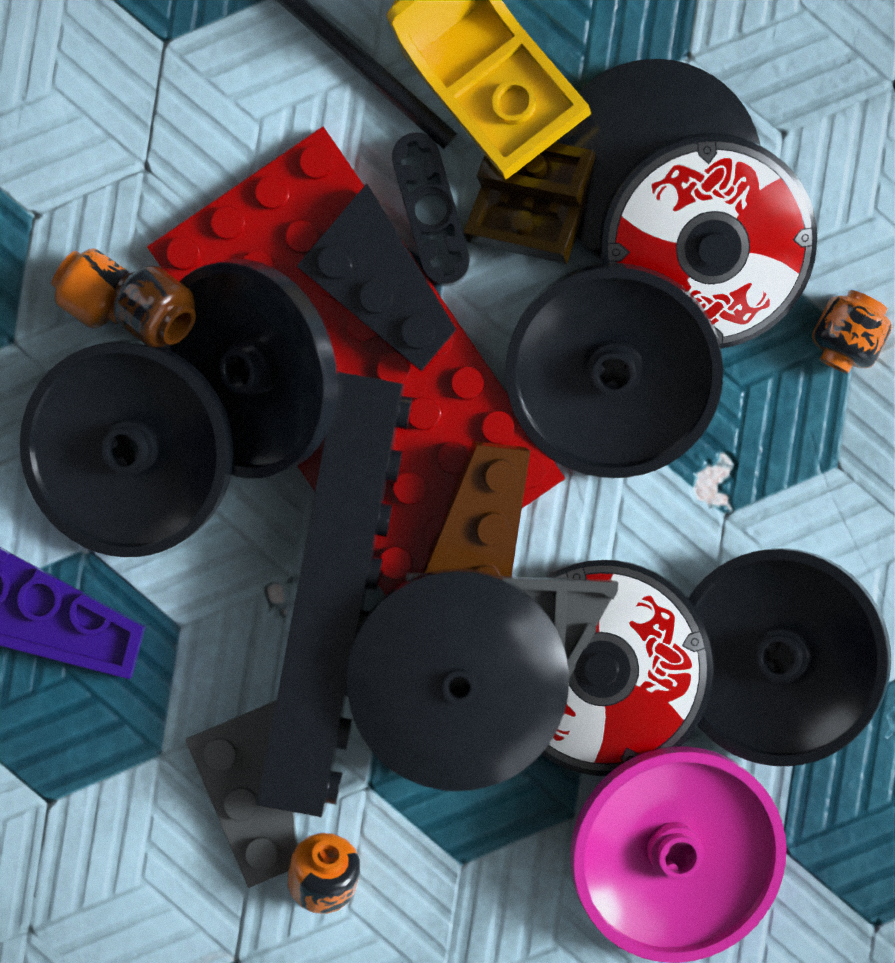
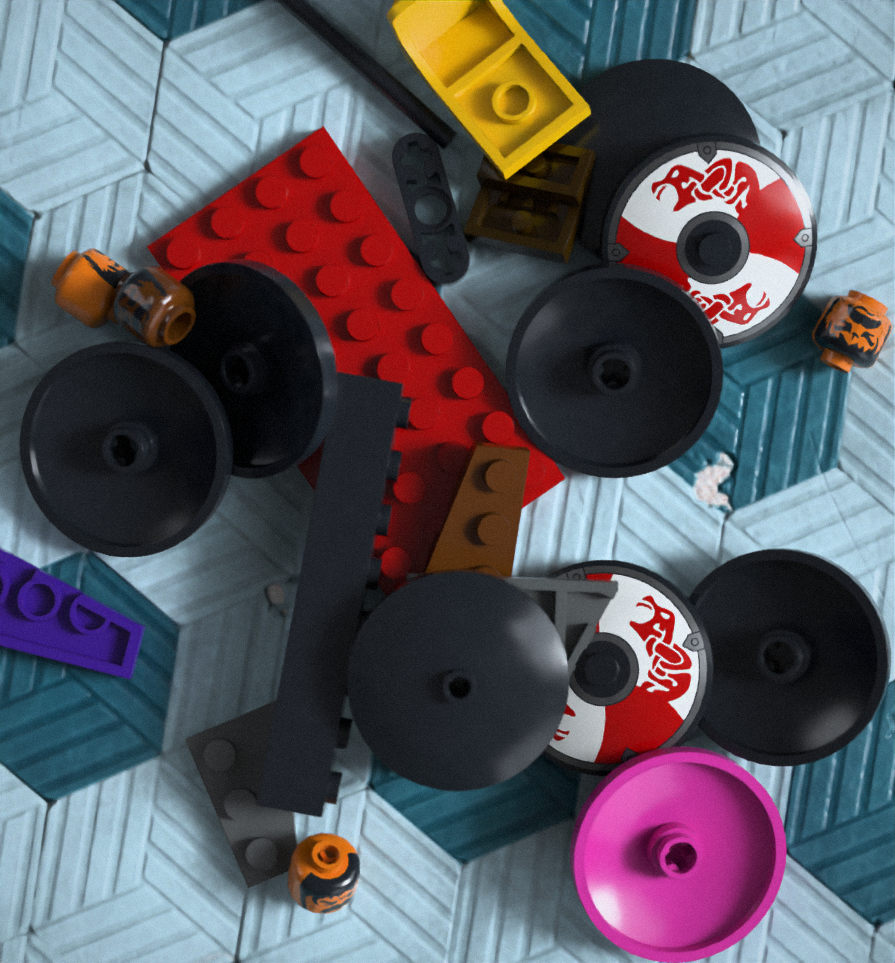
black wing [297,183,456,372] -> none

